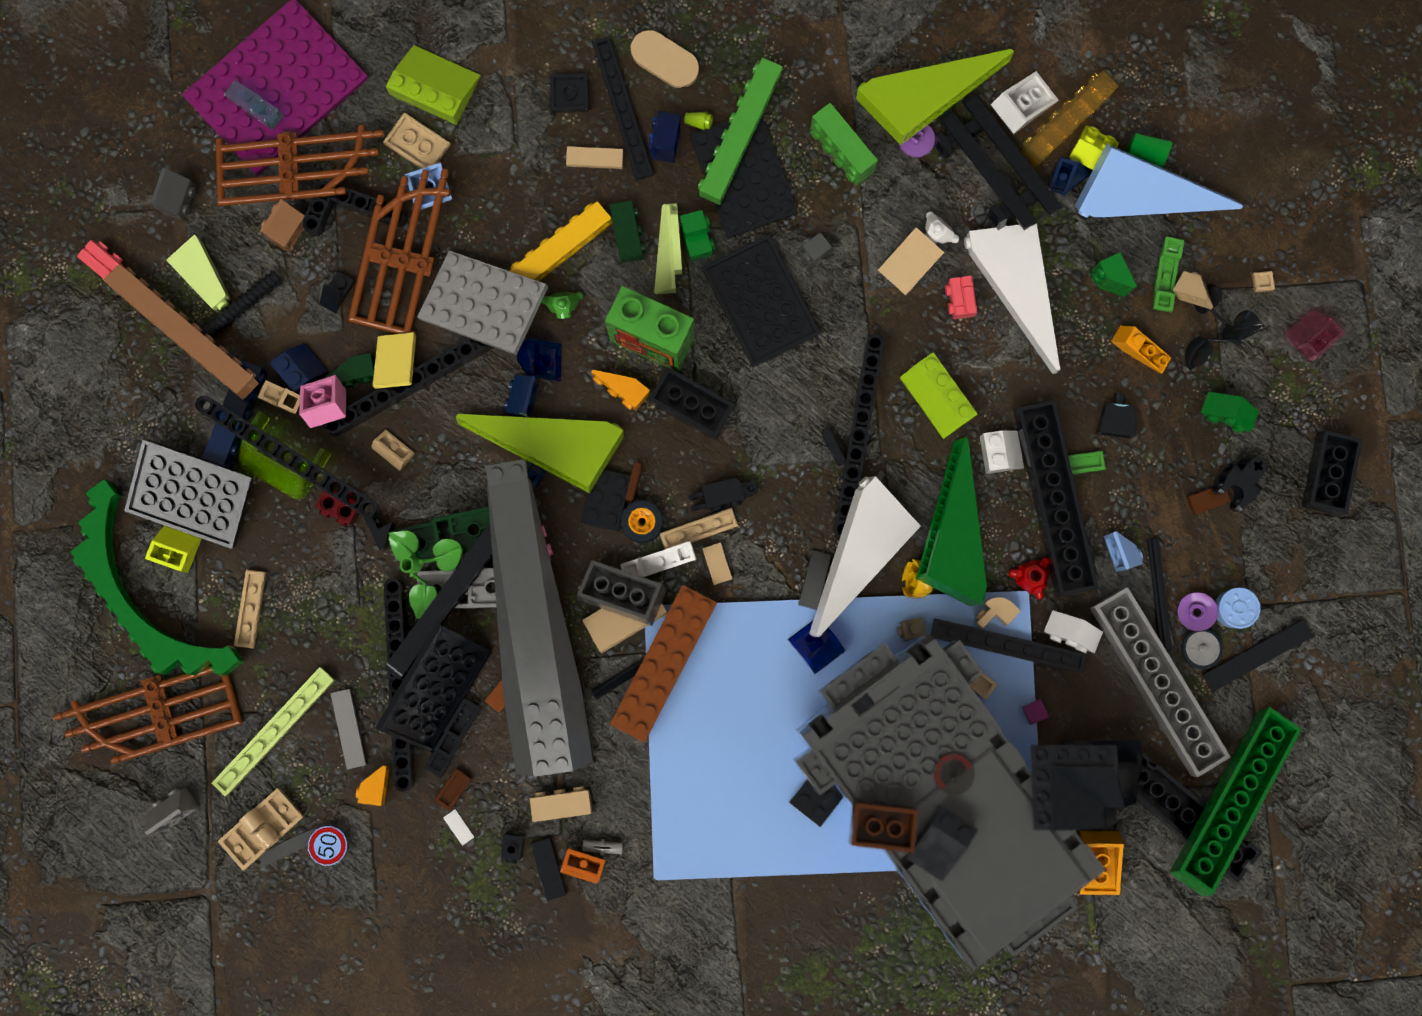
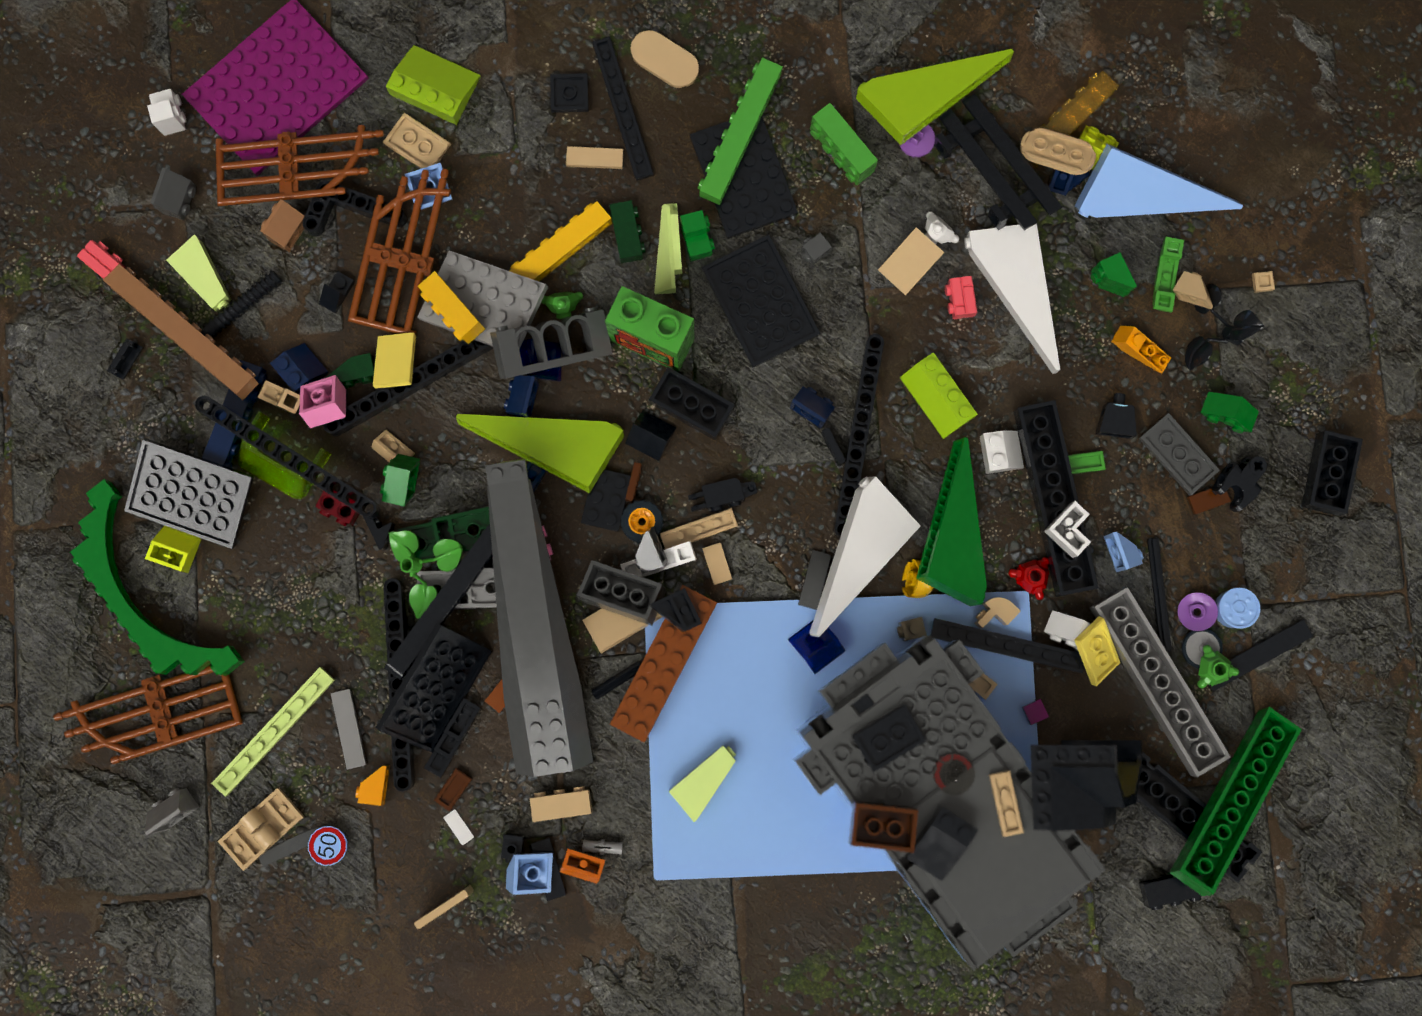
clear light blue slope [224,80,284,130] -> none
tan tile [234,570,267,649] -> none
light orange slope [591,370,651,411] -> none
clear blue brick [648,111,681,163] -> none
lime cone [684,112,713,130] -> none
black plate [789,779,843,827] -> none
white slope [991,72,1059,134] -> none
light orange slope [1079,831,1124,895] -> none
green slope [1125,133,1173,168] -> none
clear pink slope [1284,310,1345,362] -> none
none -> black hinge [107,338,143,380]
none -> white brick [147,89,187,136]
none -> green brick [380,454,420,506]
none -> tan tile [414,885,474,929]
none -> yellow brick [418,271,485,344]
none -> dark grey fence [490,307,613,379]
none -> light blue slope [506,852,553,895]
none -> black slope [625,410,676,461]
none -> slope [635,526,668,574]
none -> black wing [650,588,702,633]
none -> yellowish green slope [669,745,736,822]
none -> dark blue slope [790,386,835,429]
none -> black tile [852,704,927,773]
none -> tan tile [989,770,1024,837]
none -> tan tile [1020,128,1096,175]
none -> white brick [1044,501,1091,558]
none -> light yellow tile [1074,617,1121,686]
none -> dark grey plate [1139,413,1220,496]
none -> black brick [1139,875,1201,910]
none -> bright green rock [1197,645,1239,689]

